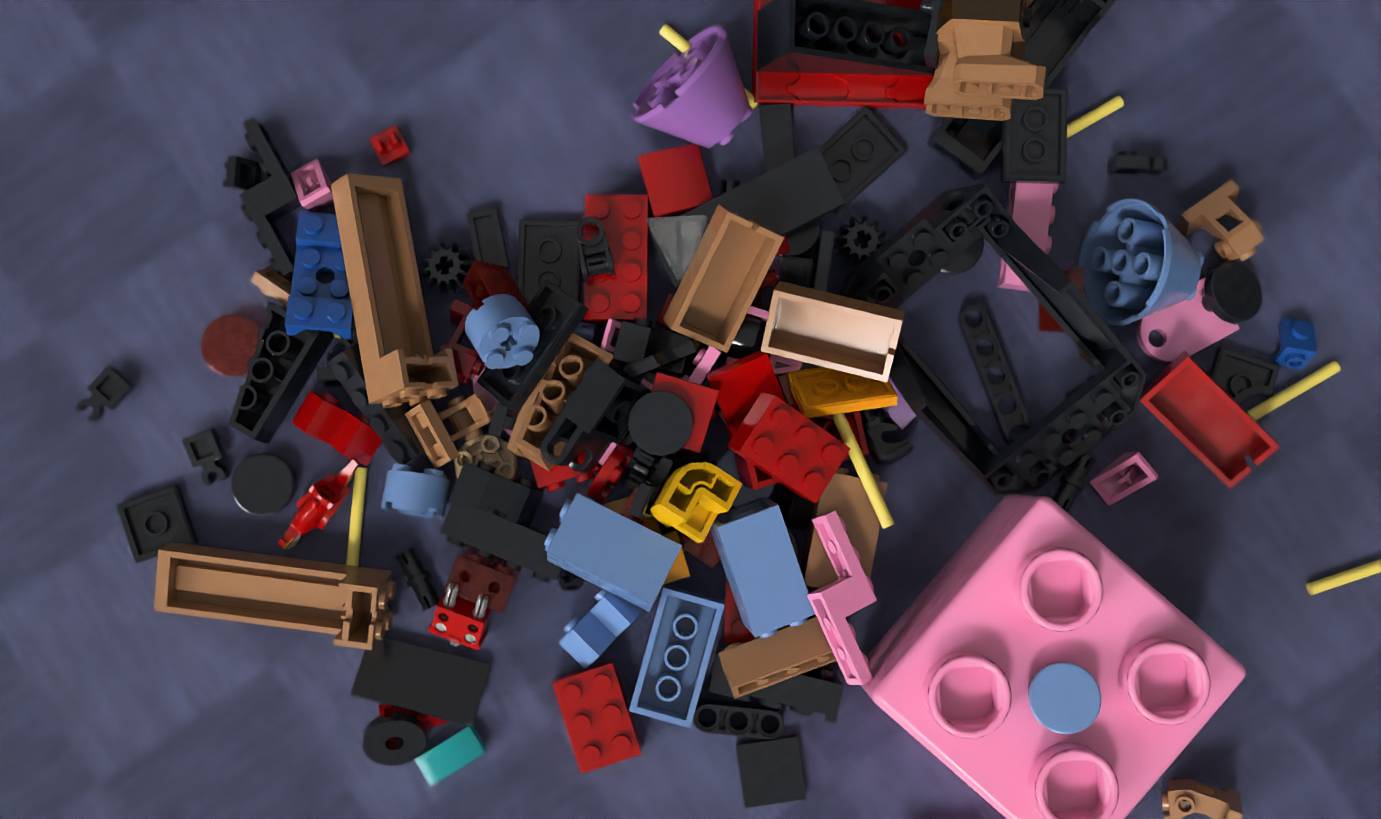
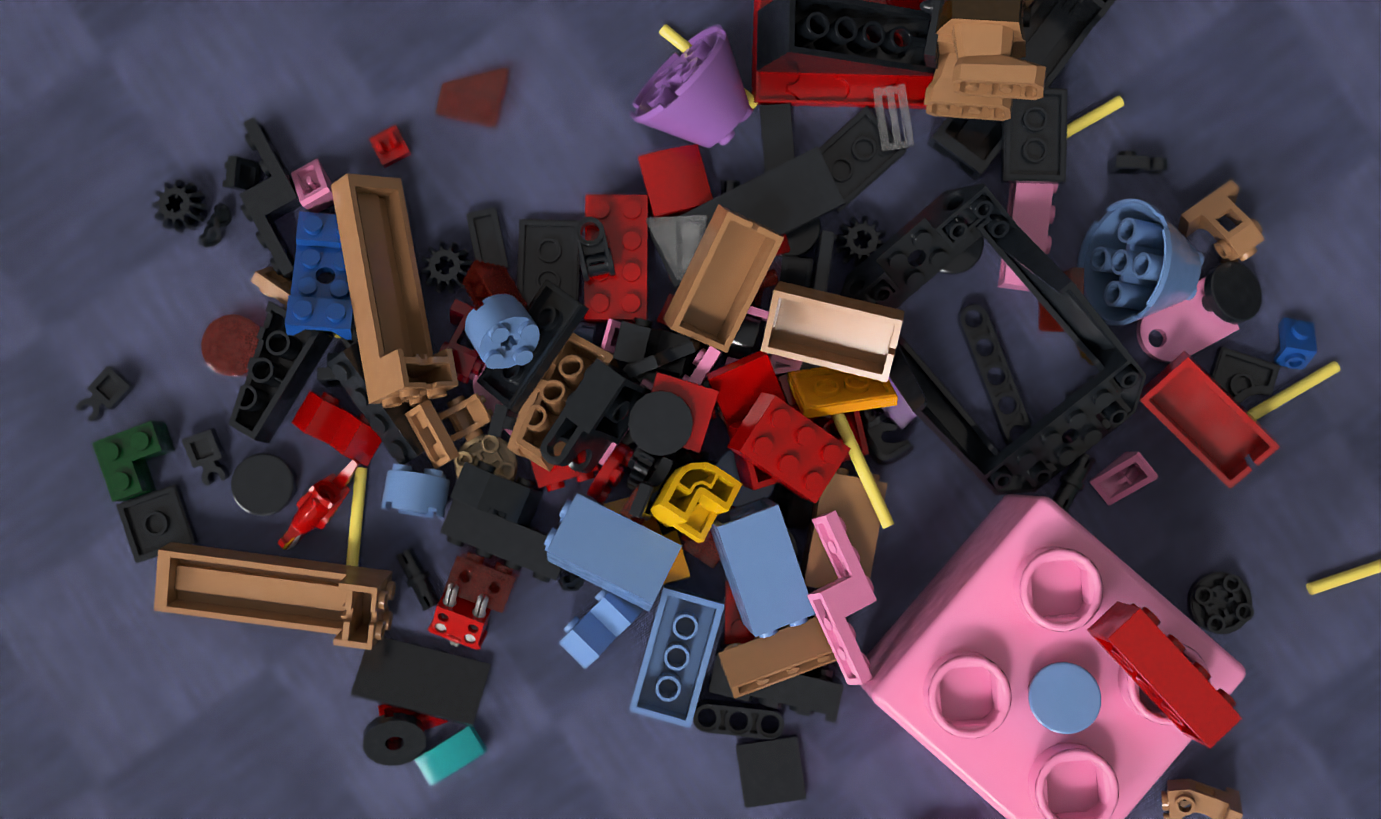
red brick [552,658,643,774] -> none
none -> dark green brick [92,421,175,502]
none -> black gear [151,179,208,233]
none -> black piece [198,202,232,248]
none -> clear red wing [435,68,510,129]
none -> clear tile [873,84,914,151]
none -> red brick [1087,601,1243,749]
none -> black tile [1187,571,1254,634]

